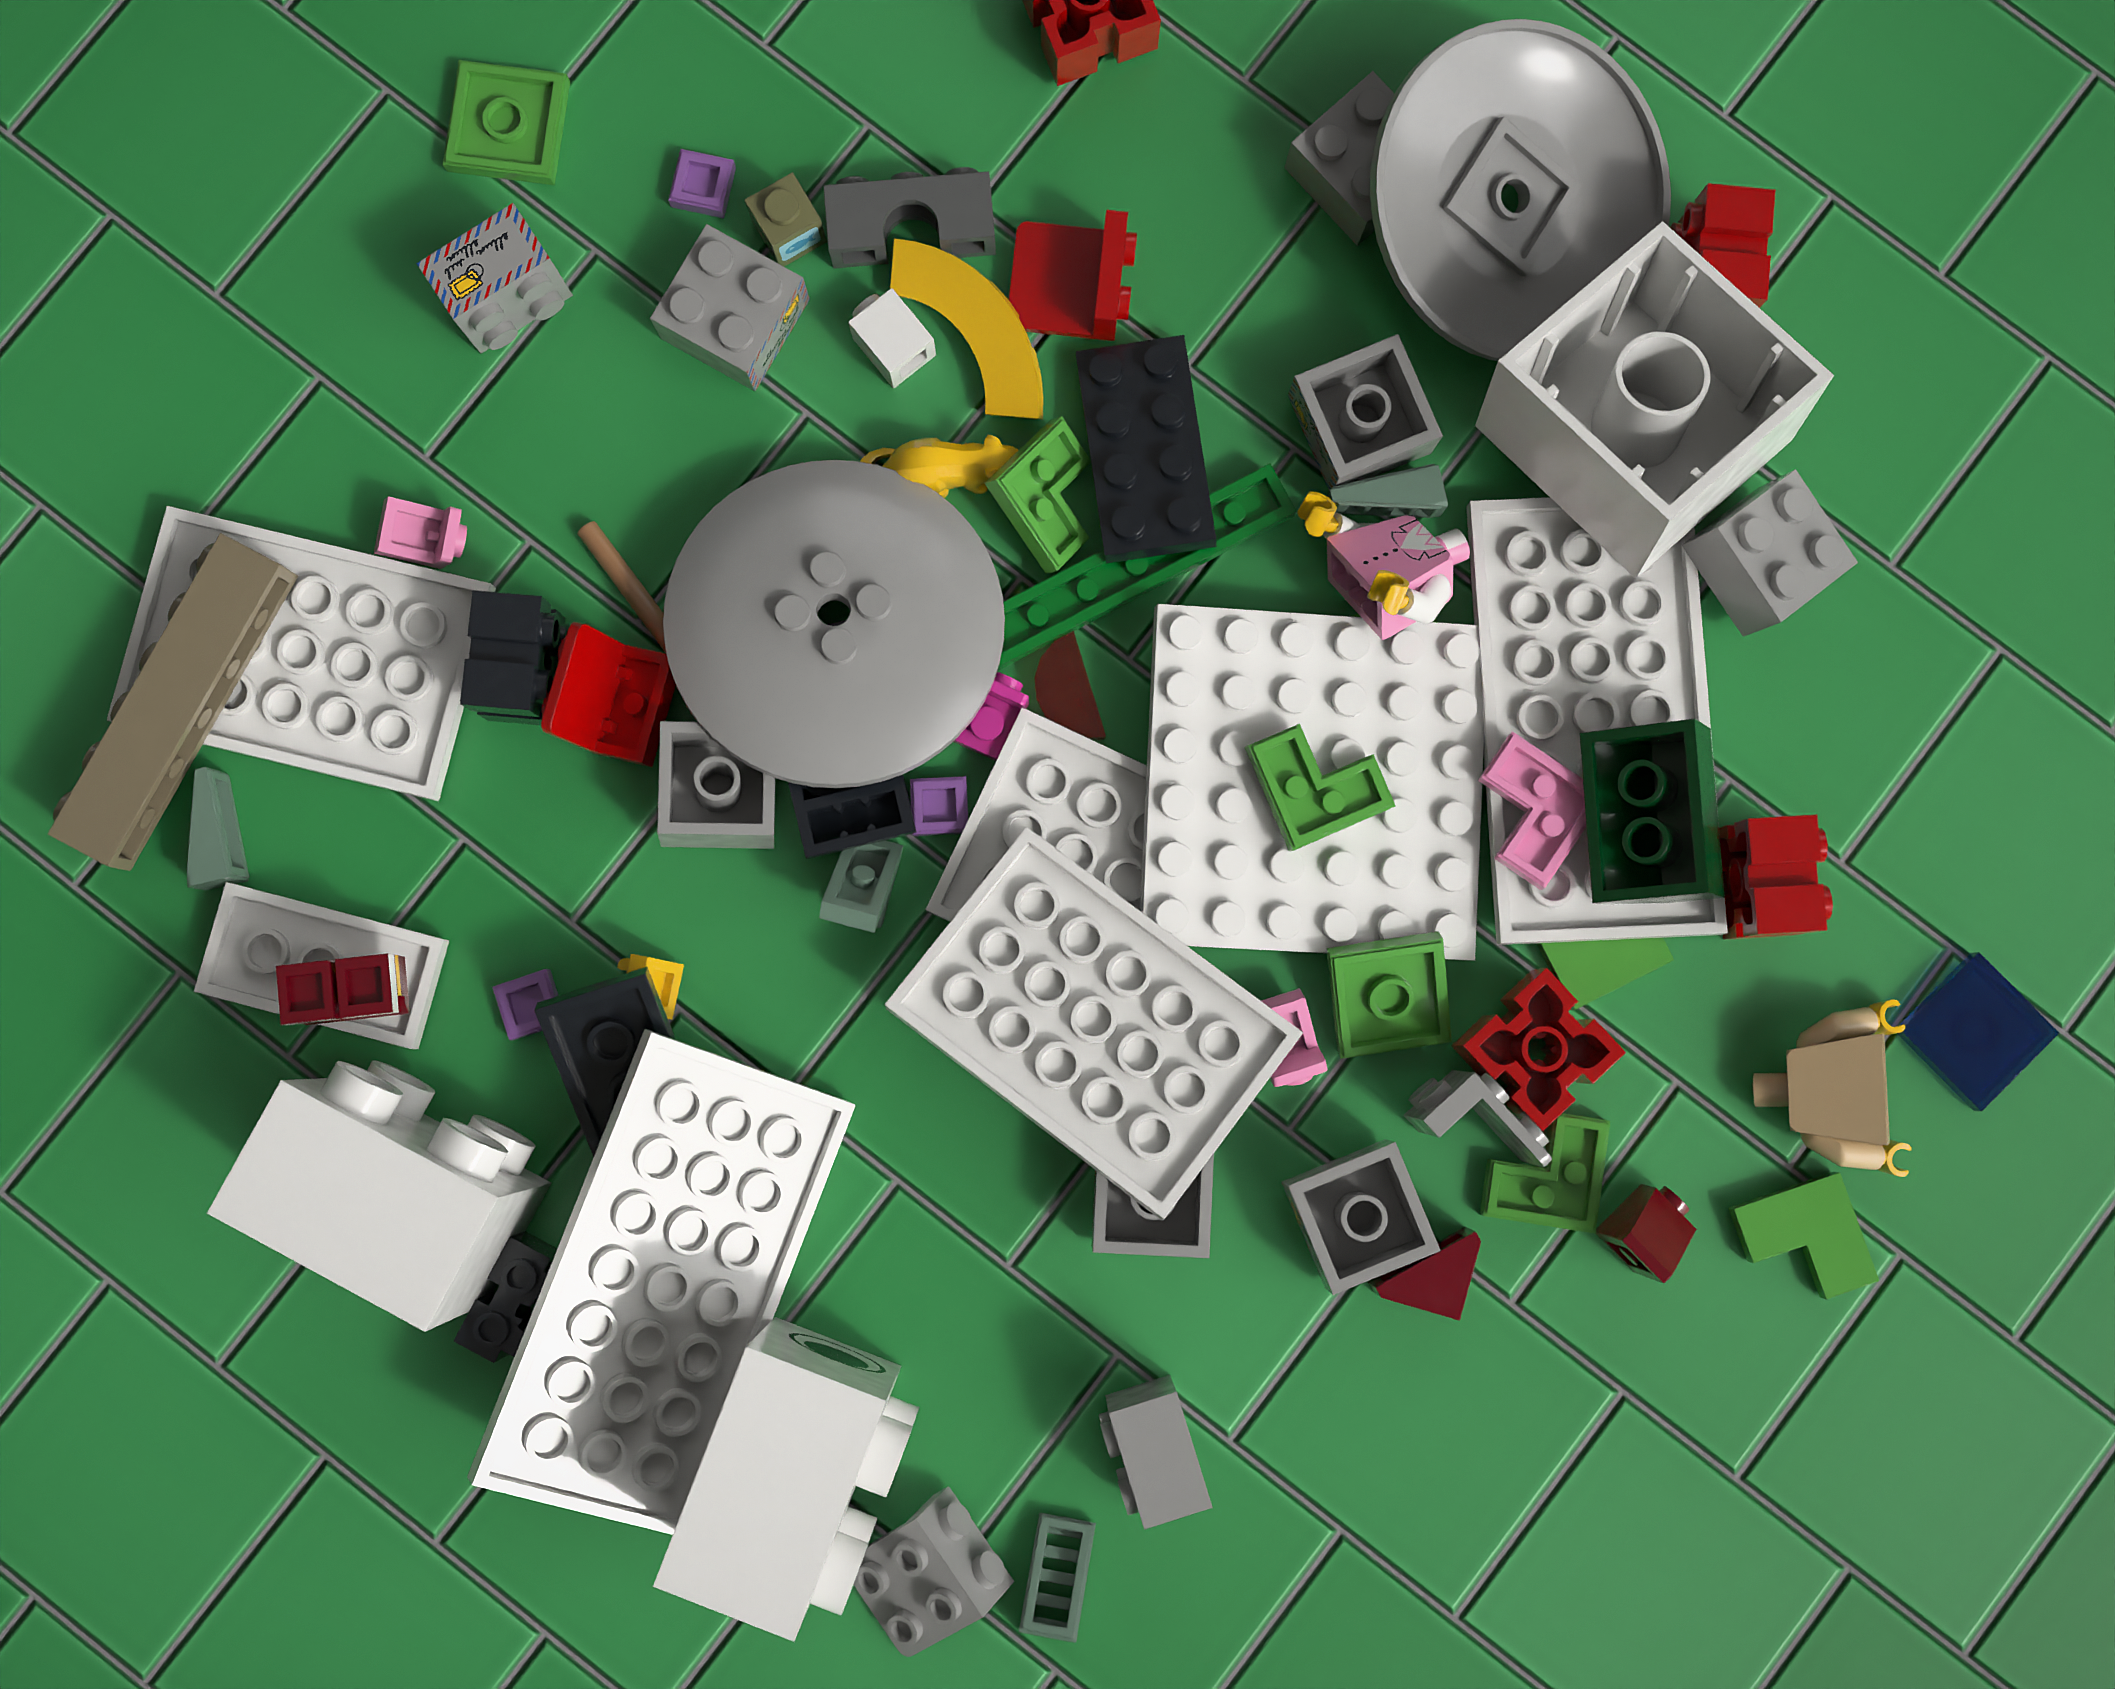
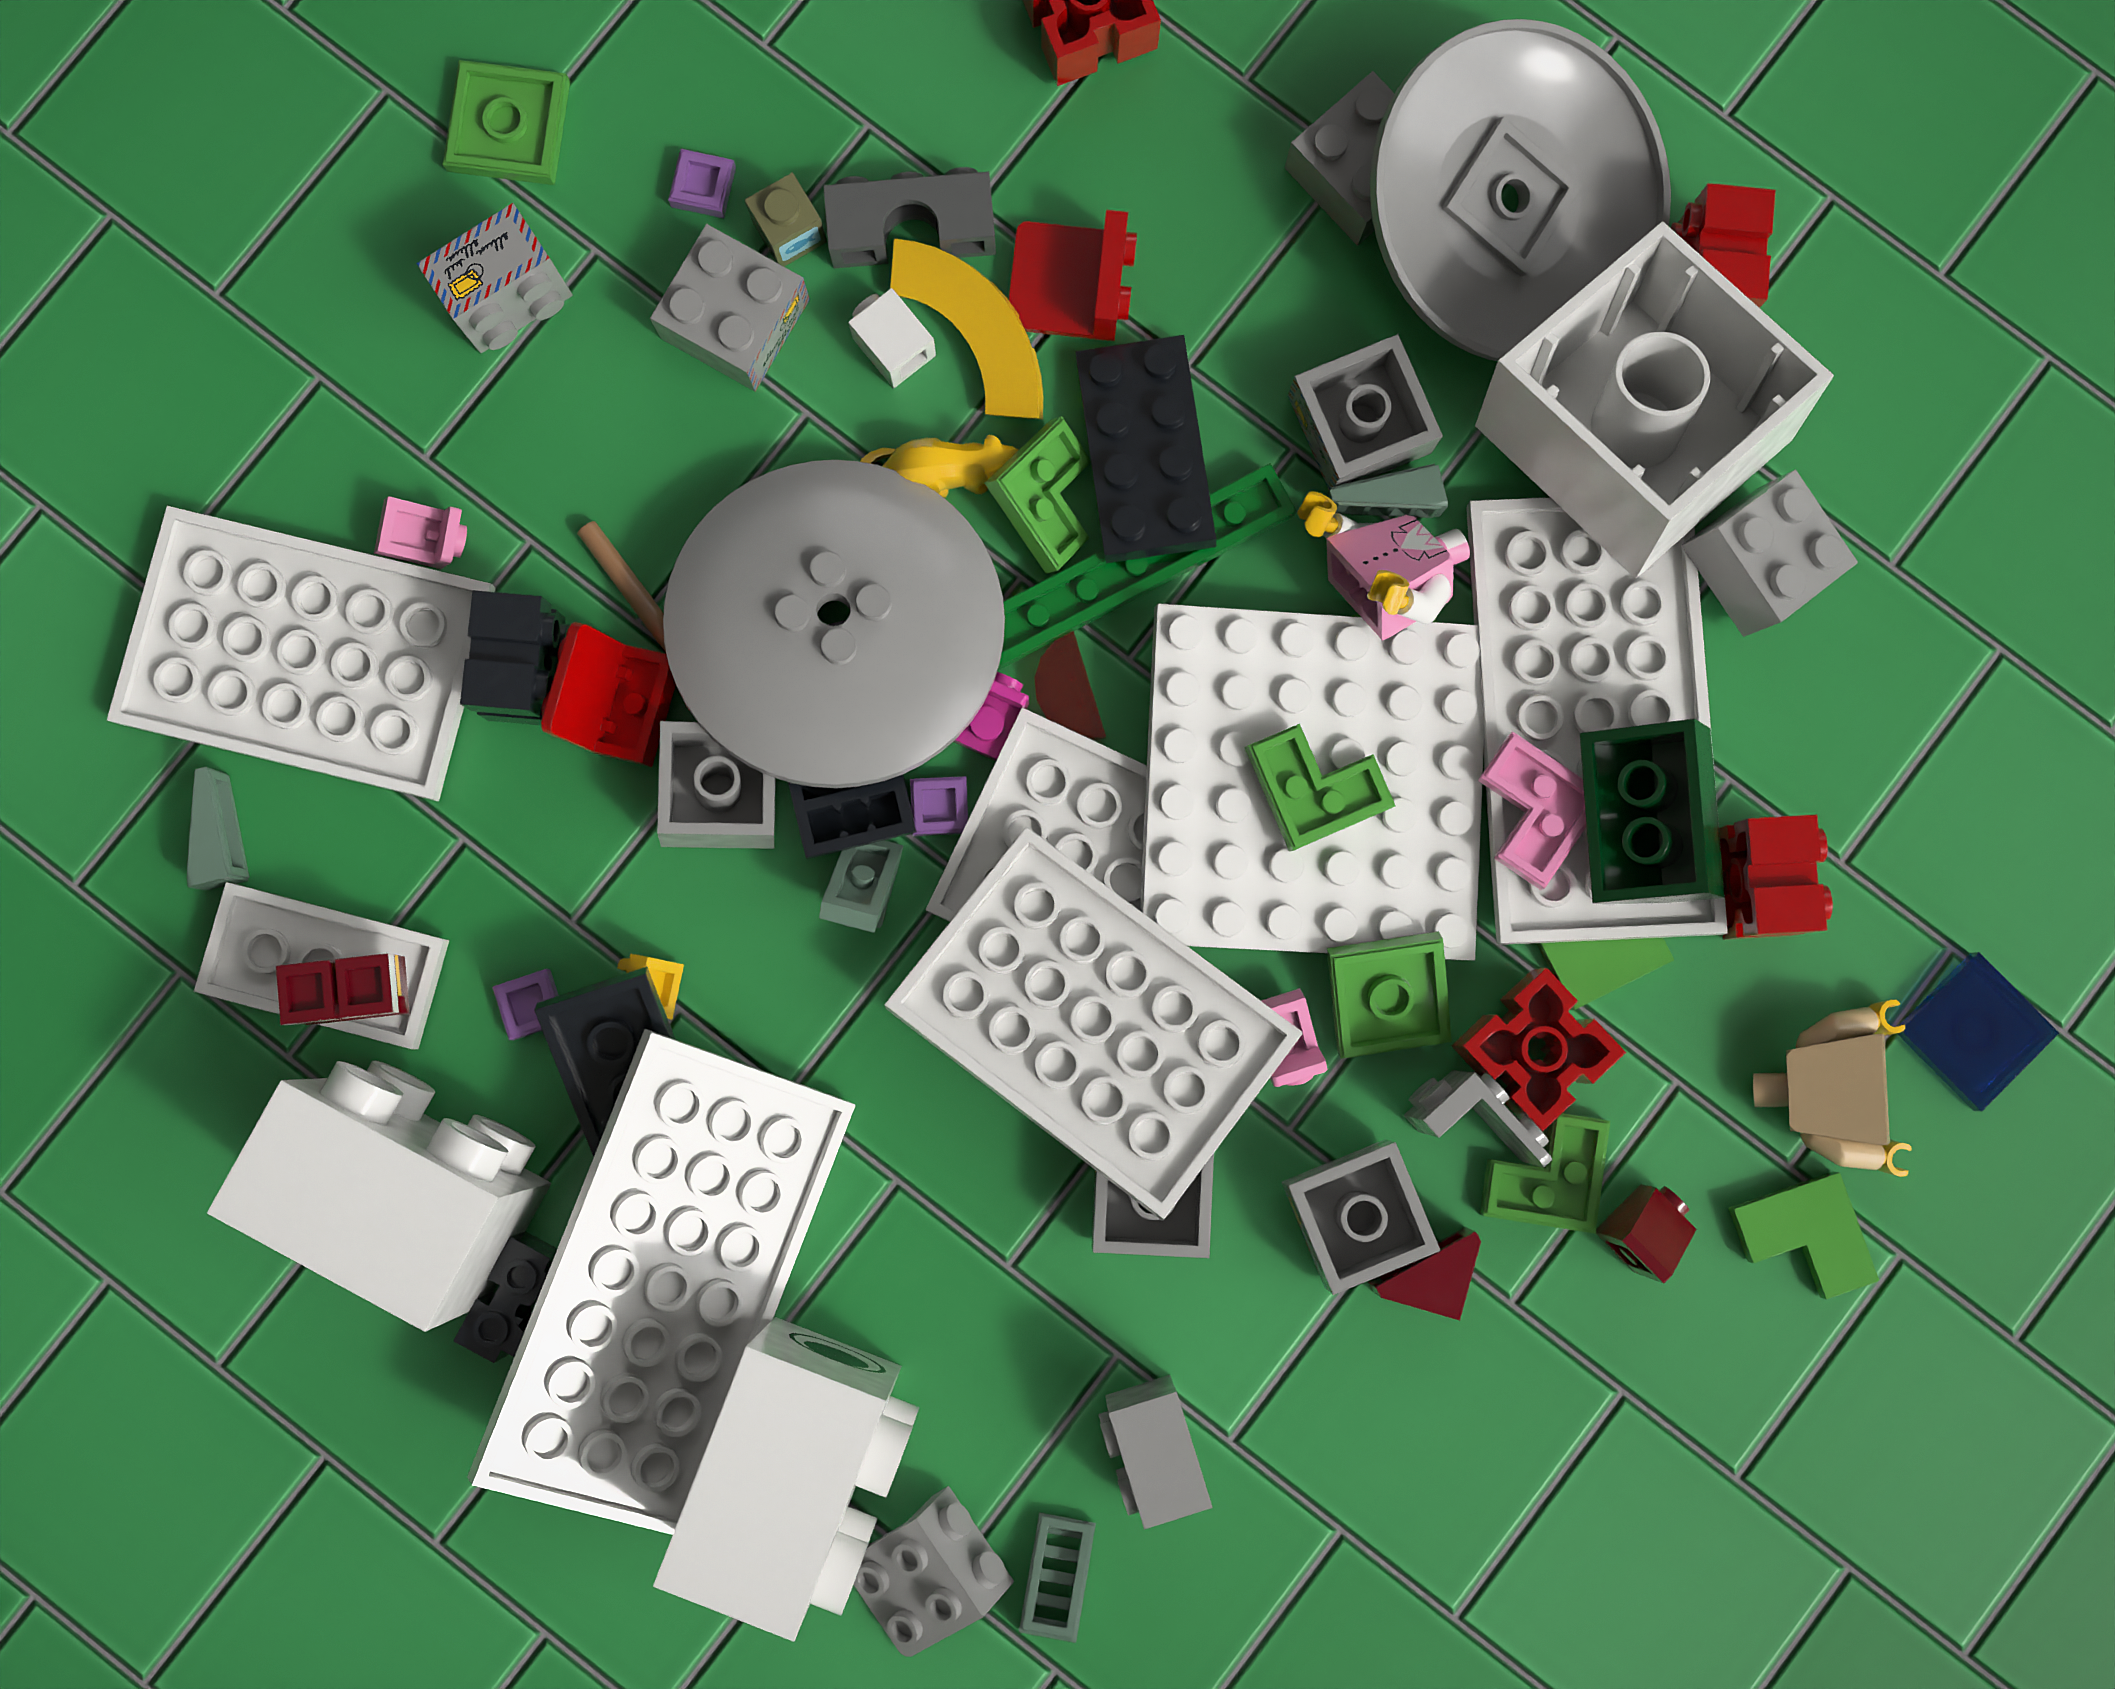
dark tan brick [48,533,298,871] -> none

